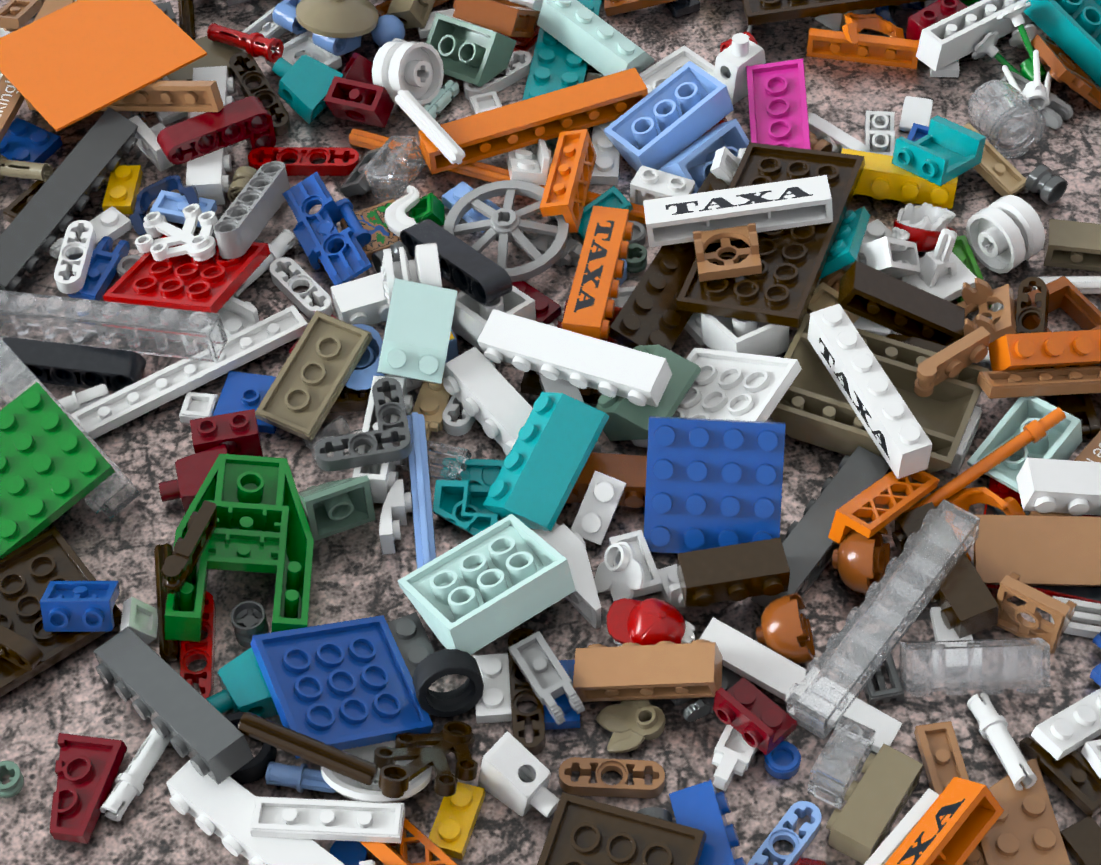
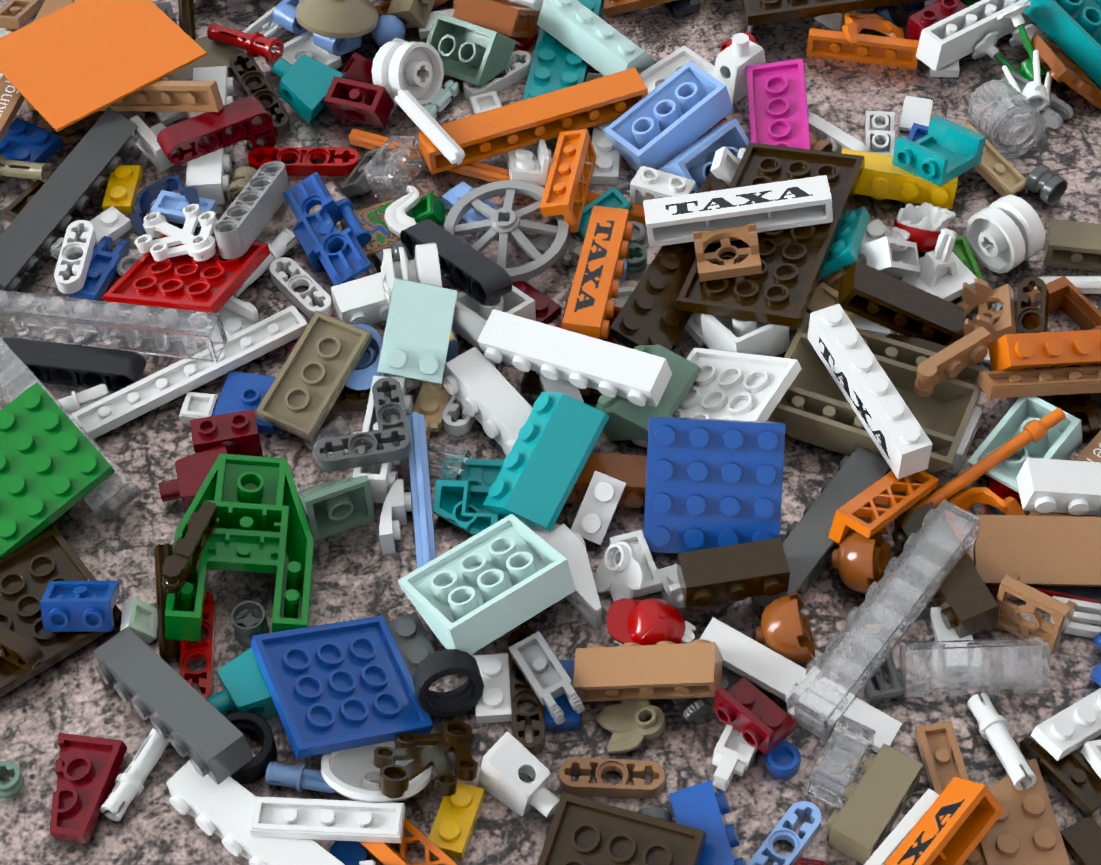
dark brown axle [238,712,378,785] -> none

